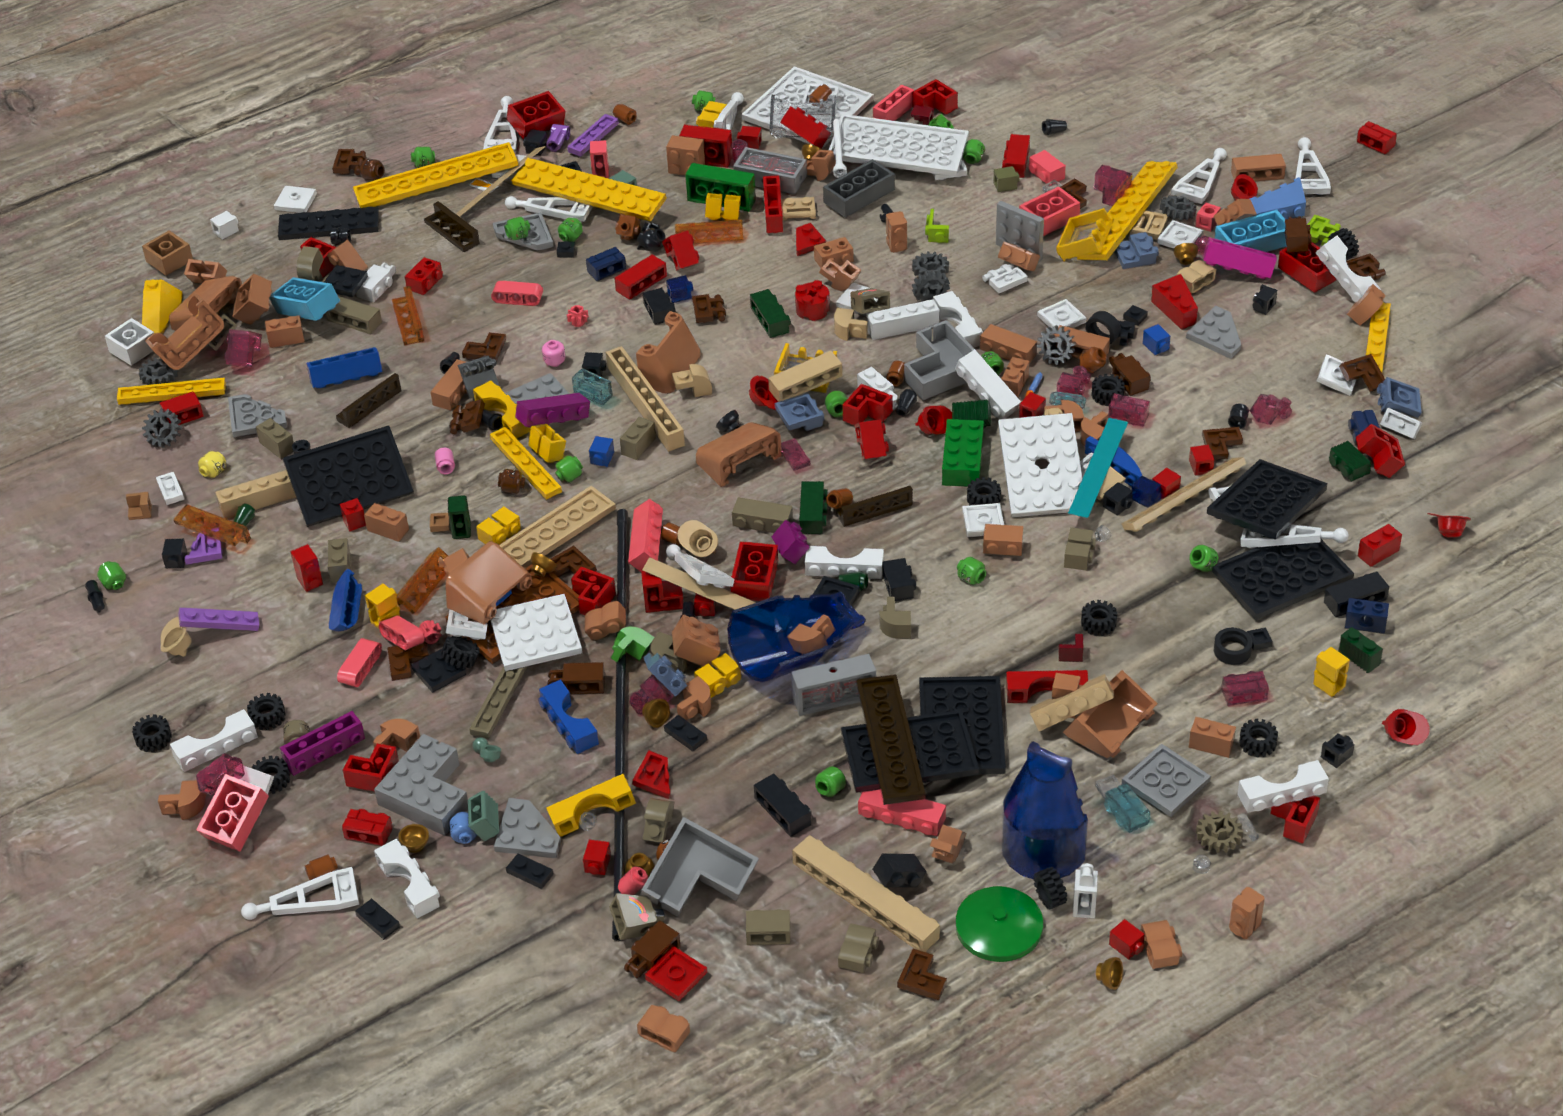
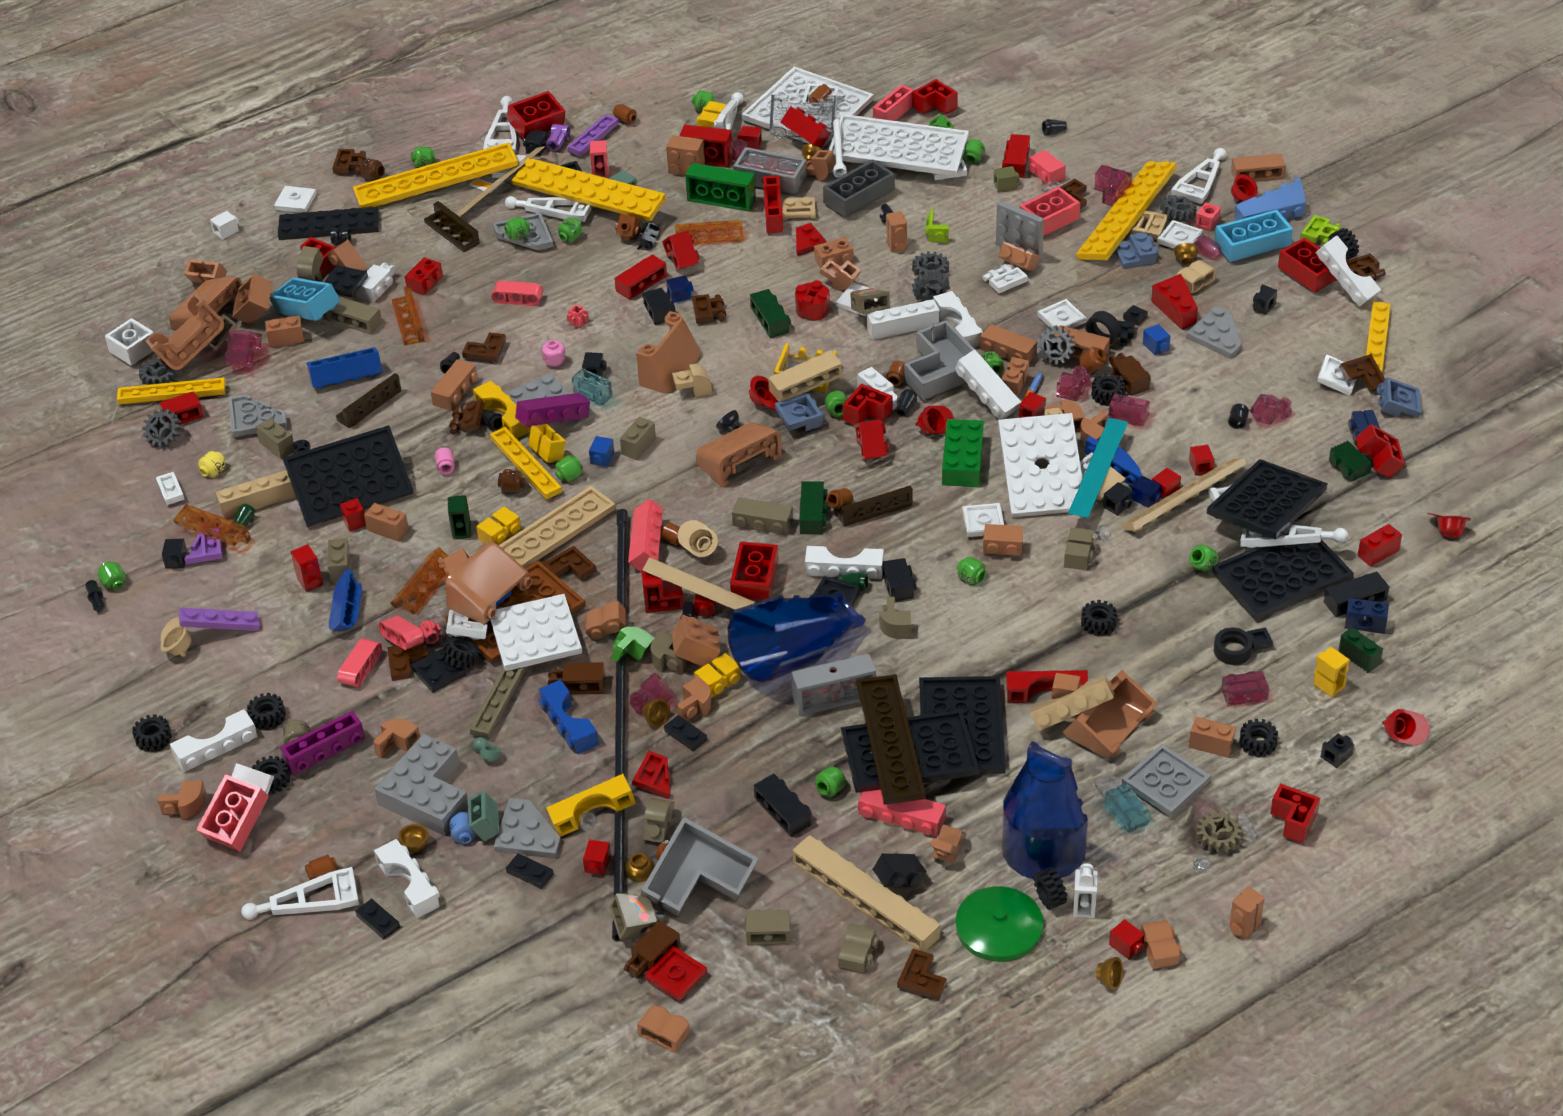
medium nougat panel [126,492,152,520] -> none
medium nougat brick [142,230,193,276] -> none
yellow wedge [142,279,183,334] -> none
clear pink brick [196,753,245,796] -> none
red brick [342,809,393,846] -> none
red brick [343,743,399,792] -> none
yellow piece [365,583,400,629] -> none
medium nougat plate [430,513,450,532] -> none
dark grey hinge [457,356,500,399] -> none
pearl gold piece [531,552,557,577] -> none
black plate [557,241,576,258] -> none
red brick [571,567,616,615] -> none
dark blue brick [586,247,626,281] -> none
tan brick [606,346,685,452] -> none
coral brick [618,866,648,895] -> none
black piece [642,228,666,252] -> none
sand blue plate [644,653,687,697] -> none
white plate [666,544,735,588] -> none
yellow piece [705,193,741,222] -> none
magenta brick [771,520,810,565] -> none
clear pink plate [781,438,810,471] -> none
nougat brick [787,614,835,655] -> none
tan brick [834,308,868,341] -> none
dark red panel [911,105,933,125] -> none
dark green brick [952,399,991,429] -> none
black tyre [967,477,1001,506] -> none
clear light blue plate [1049,392,1086,409] -> none
yellow window [1056,208,1113,262] -> none
dark red panel [1058,634,1083,662] -> none
reddish brown plate [1202,427,1243,460] -> none
dark pink brick [1203,237,1277,279] -> none
nougat piece [1214,199,1256,226] -> none
white arch [1237,760,1329,813] -> none
reddish brown brick [1285,216,1312,252] -> none
white plate [1295,137,1331,195] -> none
nougat brick [1347,284,1386,326] -> none
red brick [1357,121,1397,155] -> none
white plate [1380,408,1422,440] -> none

